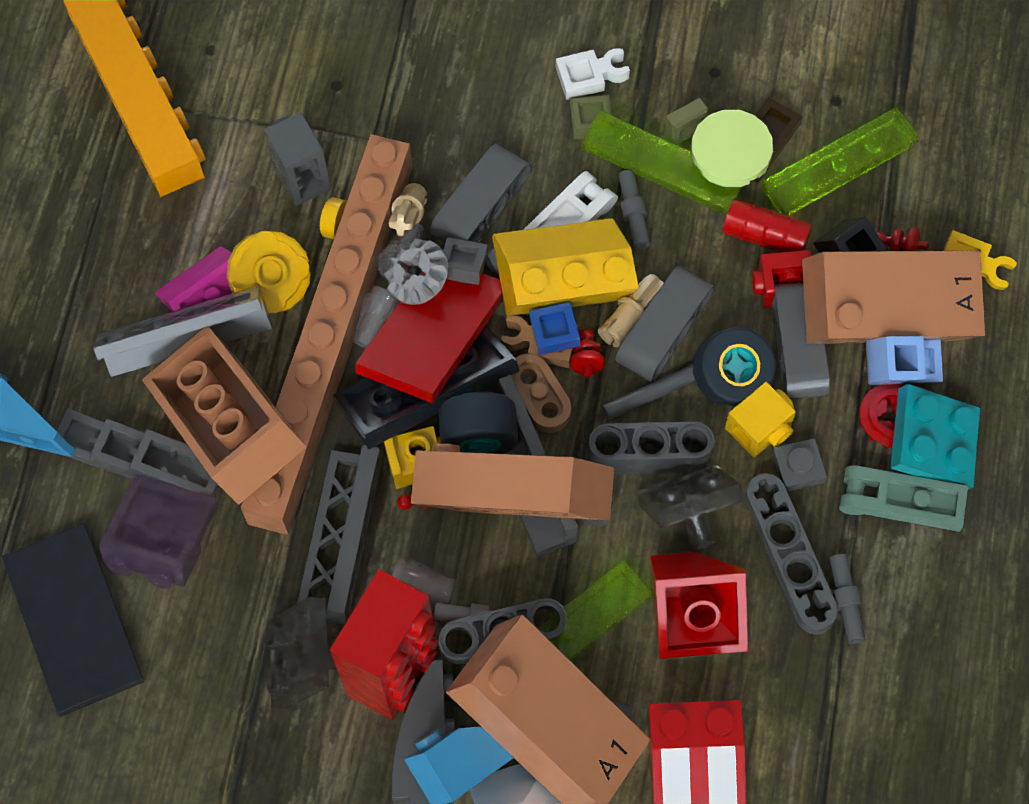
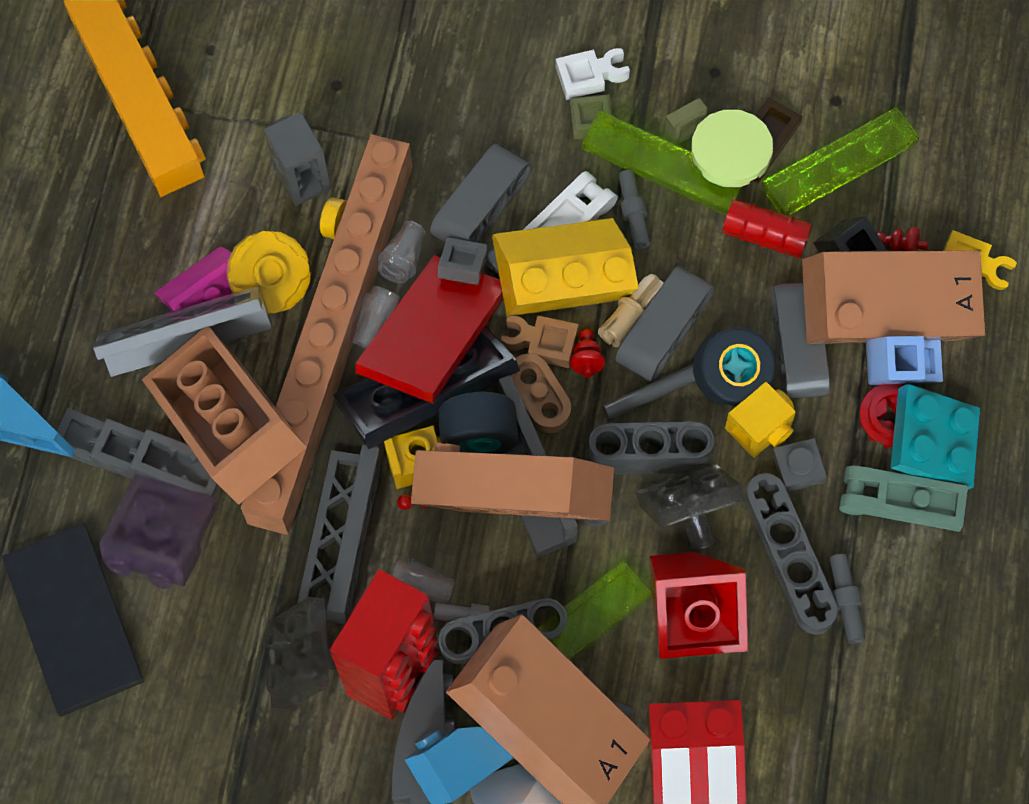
light grey gear [384,238,448,305] -> none
tan axle [388,183,427,236] -> none
blue plate [529,302,580,355] -> none
red bracket [751,250,812,308] -> none

